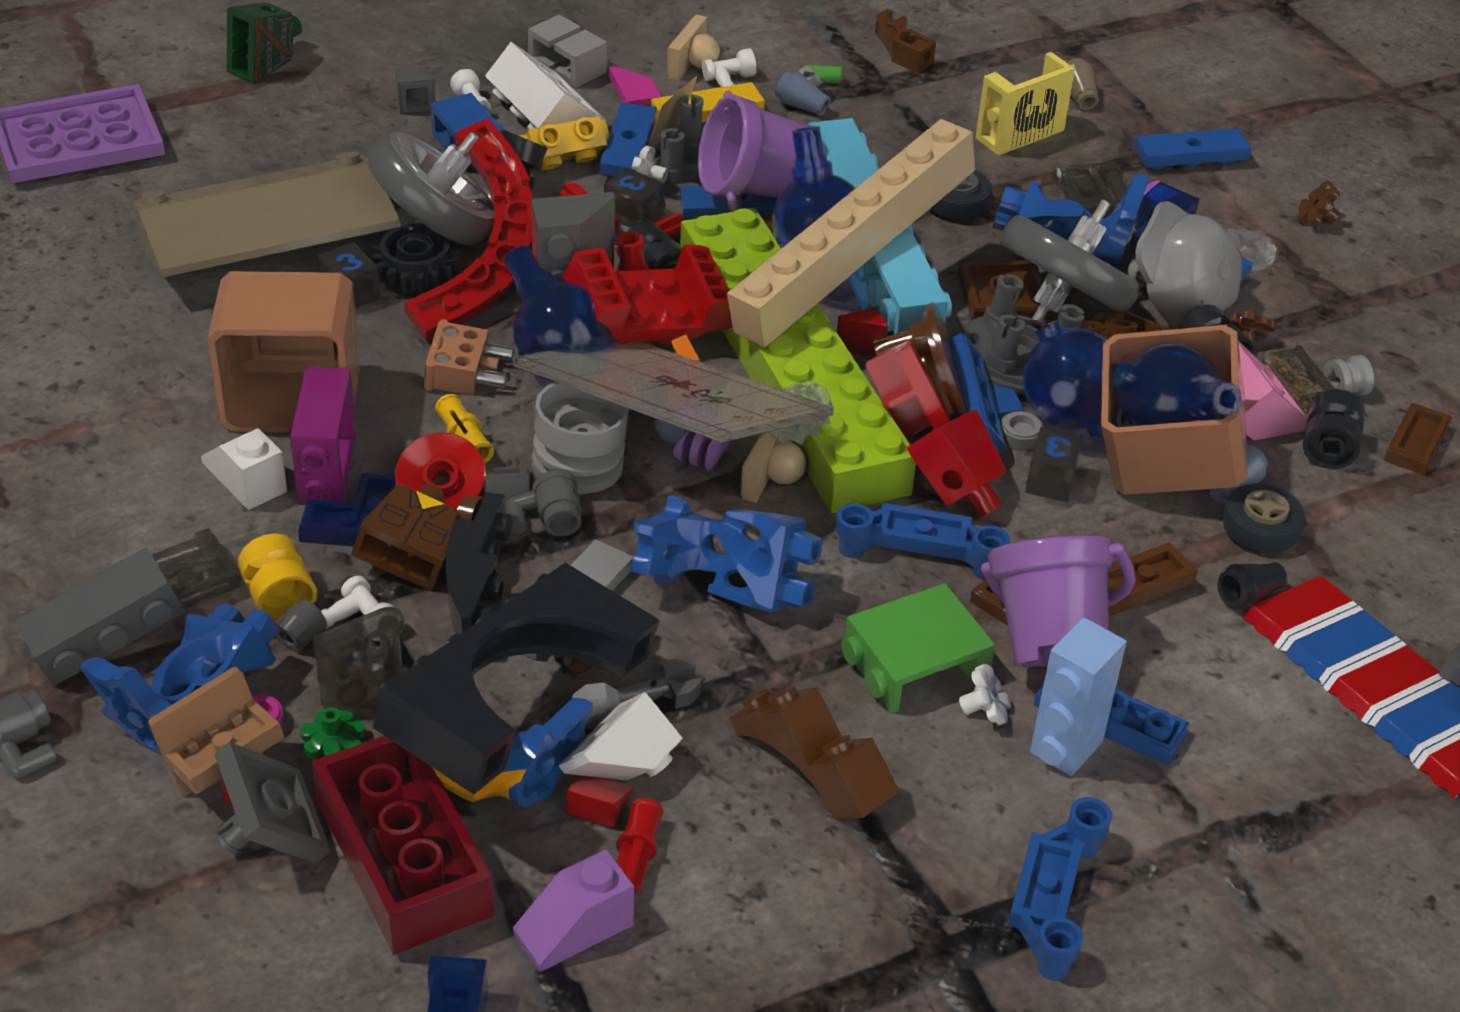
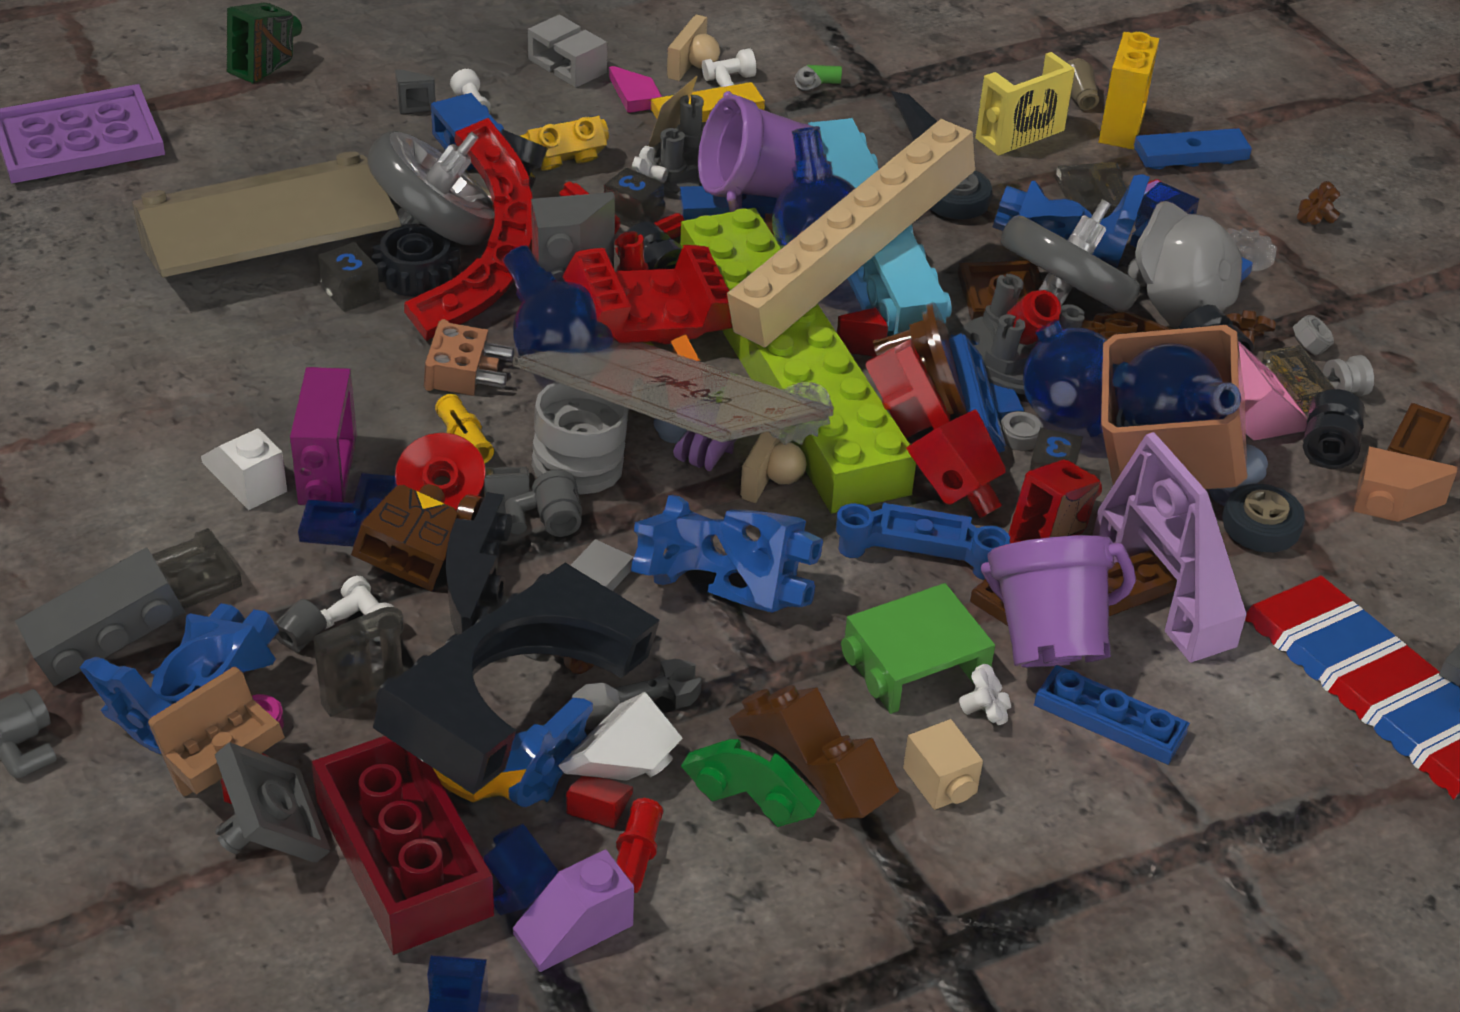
nougat plate [207,271,360,433] -> none
yellow wheel [238,533,317,622] -> none
green plant [301,707,366,759] -> none
white slope [485,42,610,133] -> none
blue tile [600,103,657,180] -> none
sand blue cone [775,70,831,116] -> none
reddish brown piece [875,9,936,73] -> none
blue plate [1008,797,1112,981] -> none
light blue brick [1030,617,1127,777] -> none
black cone [1217,562,1287,609] -> none
none -> clear blue panel [484,824,559,915]
none -> green plate [681,739,821,827]
none -> black bar [891,91,937,140]
none -> tan brick [903,719,983,810]
none -> red brick [1006,290,1061,345]
none -> red torso [1008,459,1102,543]
none -> lavender wedge [1093,432,1247,663]
none -> yellow window [1098,32,1160,150]
none -> light grey tile [1293,315,1334,355]
none -> nougat slope [1353,446,1458,522]

